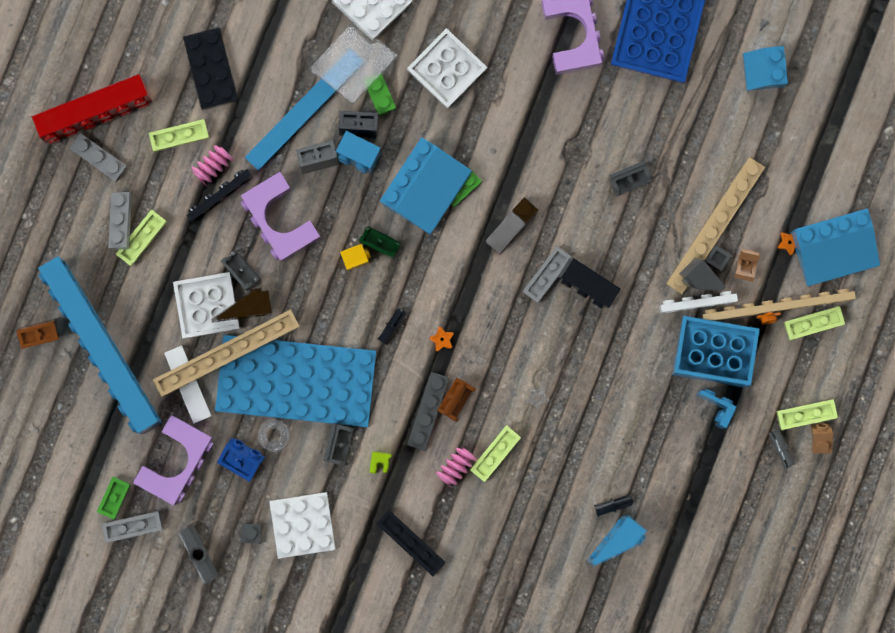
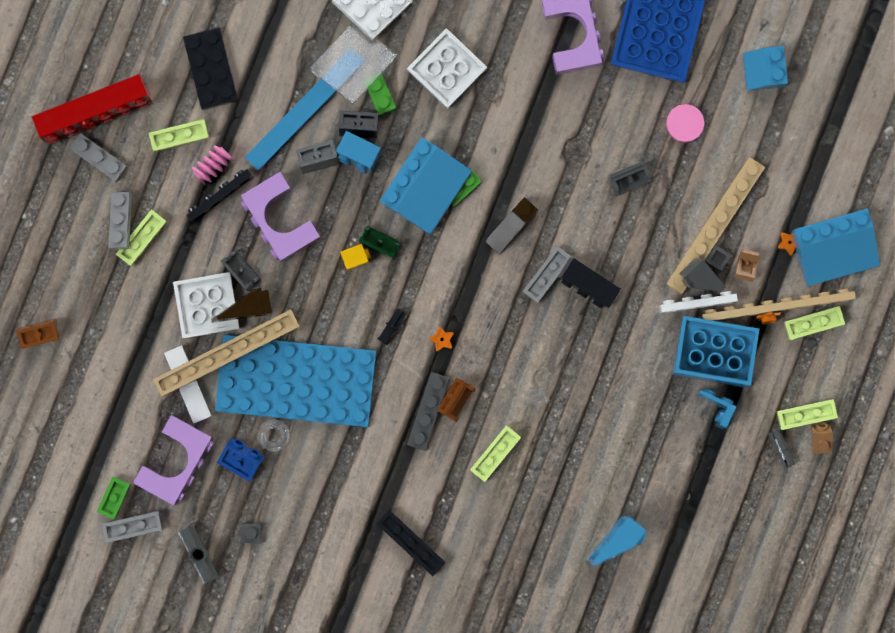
dark azure brick [38,256,163,435] -> none
white plate [270,492,336,559] -> none
dark grey hinge [323,423,354,466] -> none
lime hinge [369,451,392,474] -> none
bright pink piece [436,446,477,488] -> none
black axle [594,495,633,517] -> none
none -> bright pink tile [666,104,705,143]

